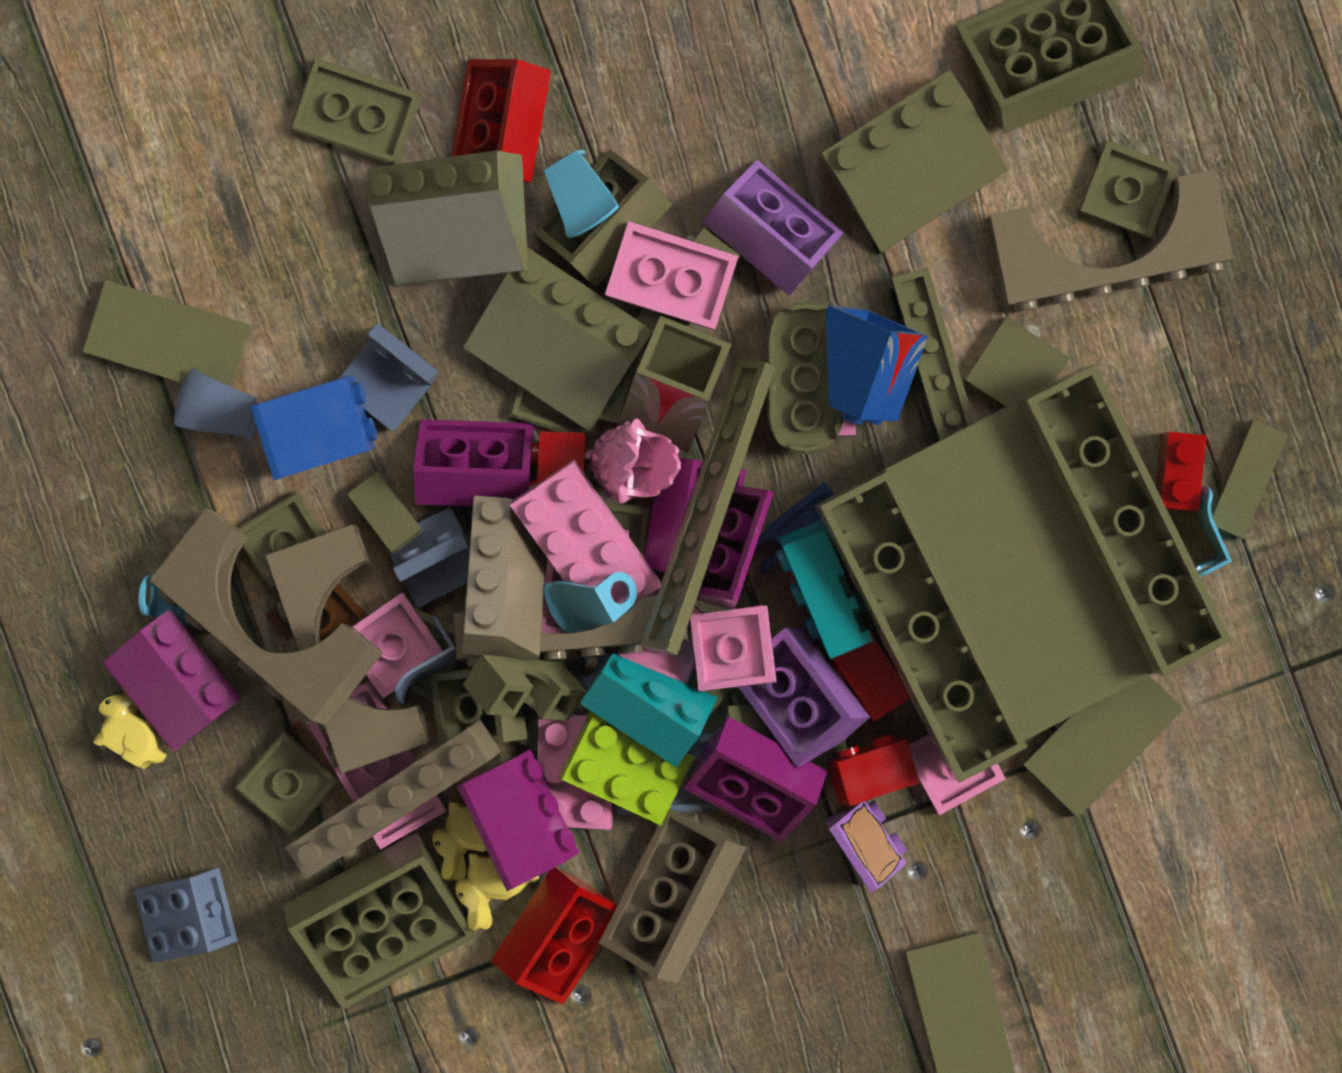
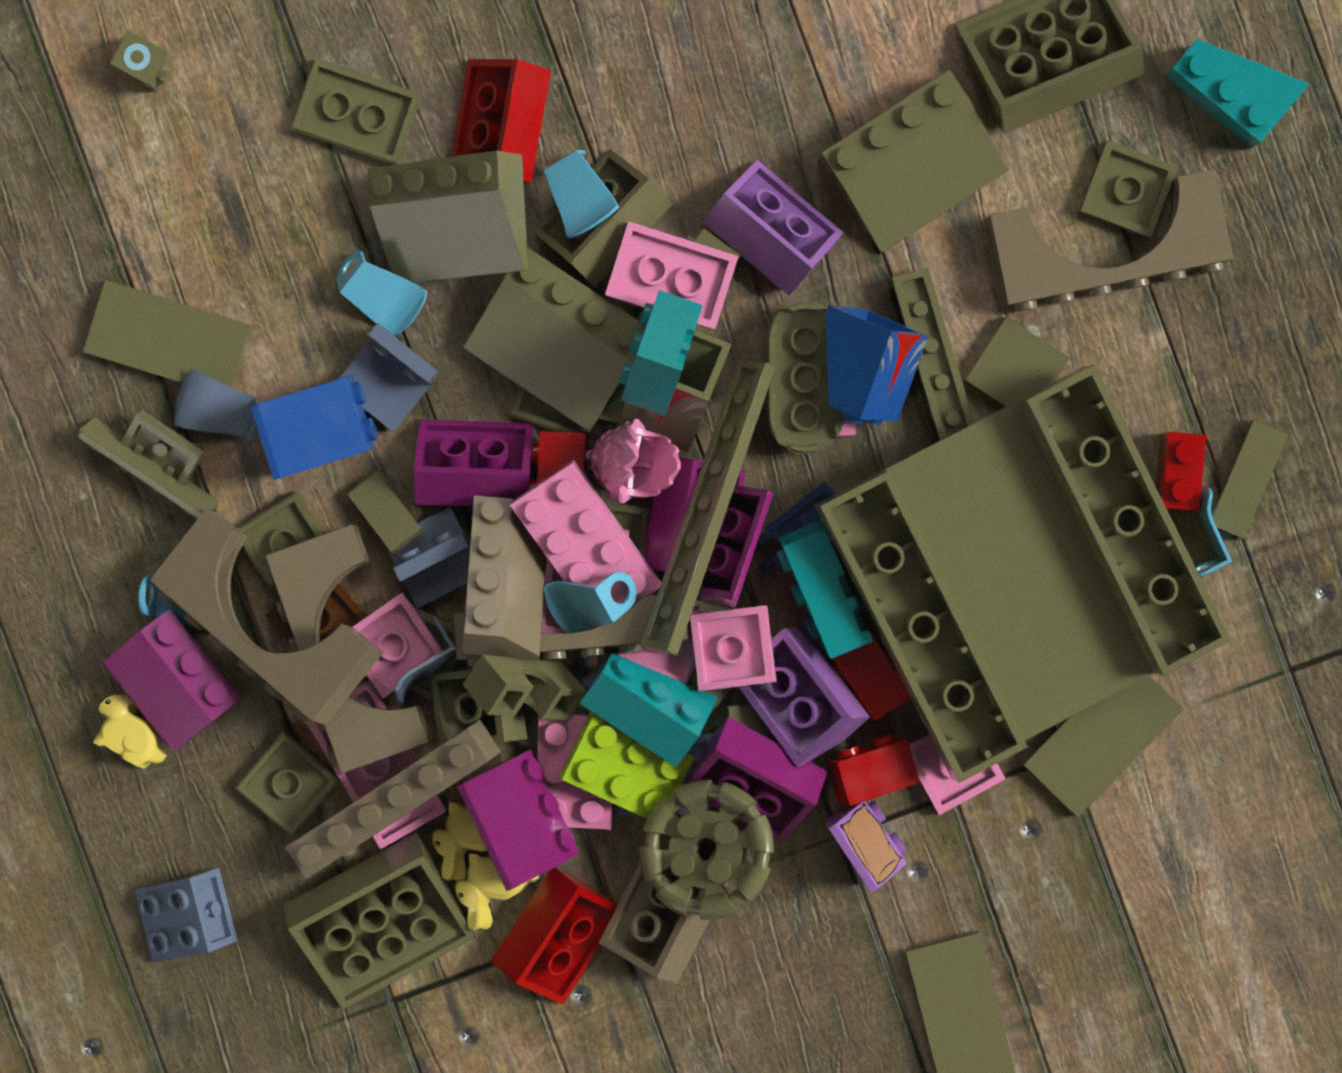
none -> olive bracket [77,410,219,518]
none -> olive brick [110,30,175,92]
none -> medium azure piece [336,249,427,336]
none -> teal wedge [618,290,703,416]
none -> olive plate [639,780,774,920]
none -> teal wedge [1165,39,1309,149]

